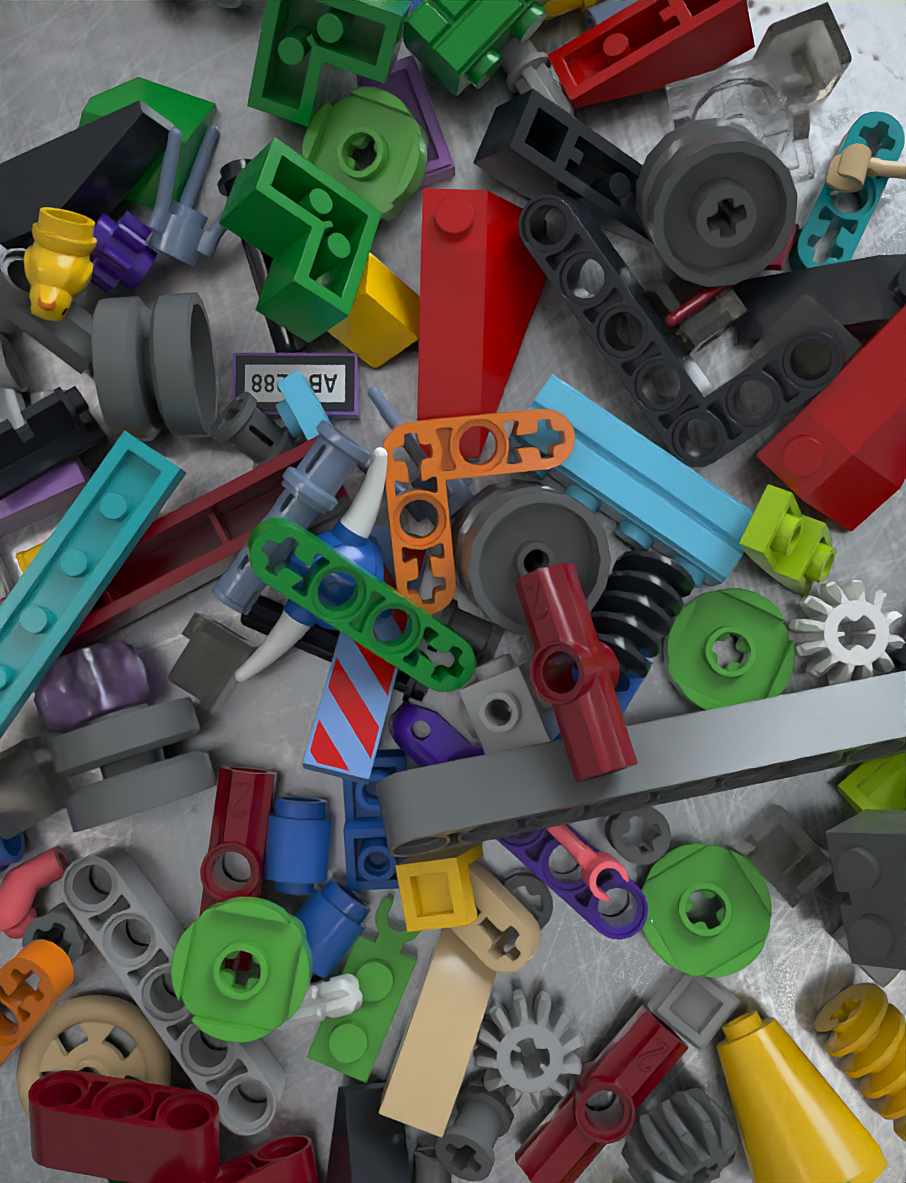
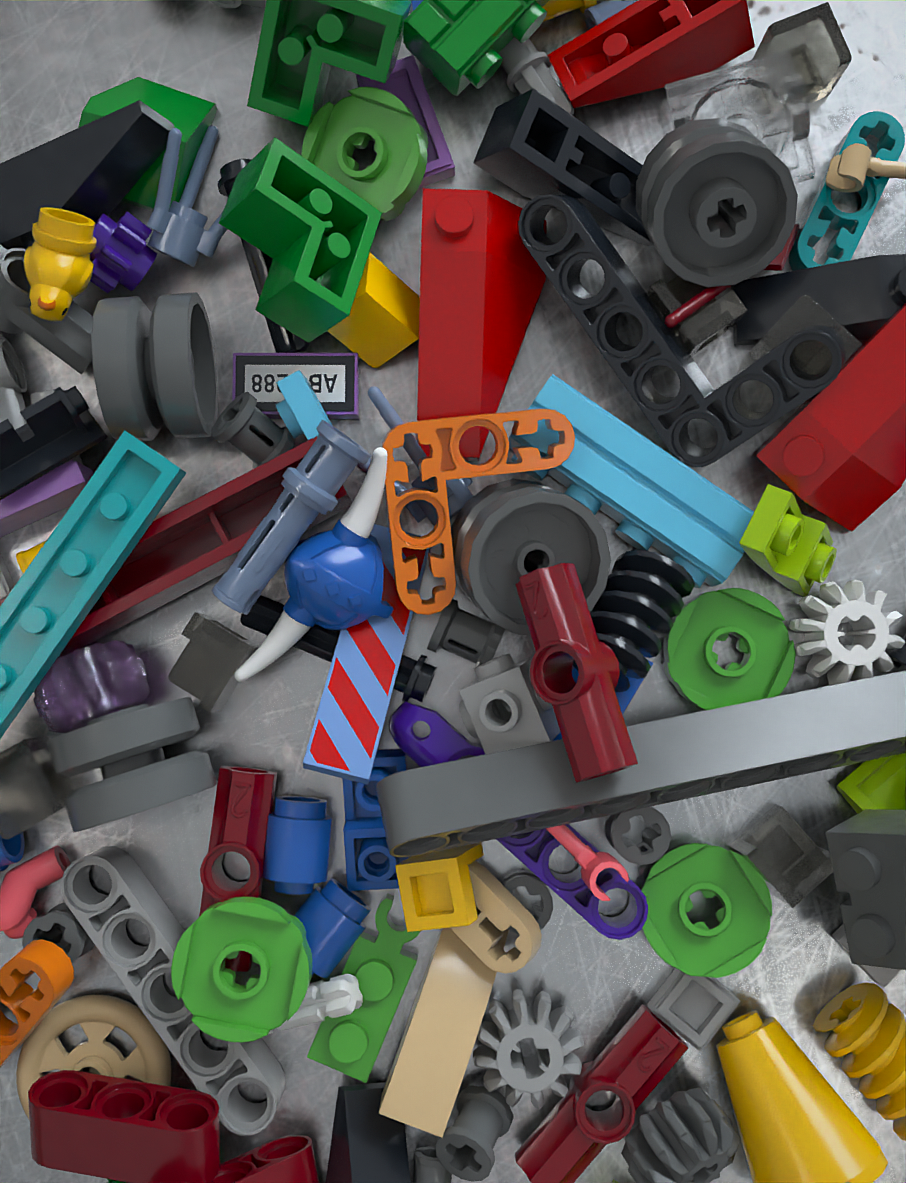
green beam [246,518,476,692] -> none

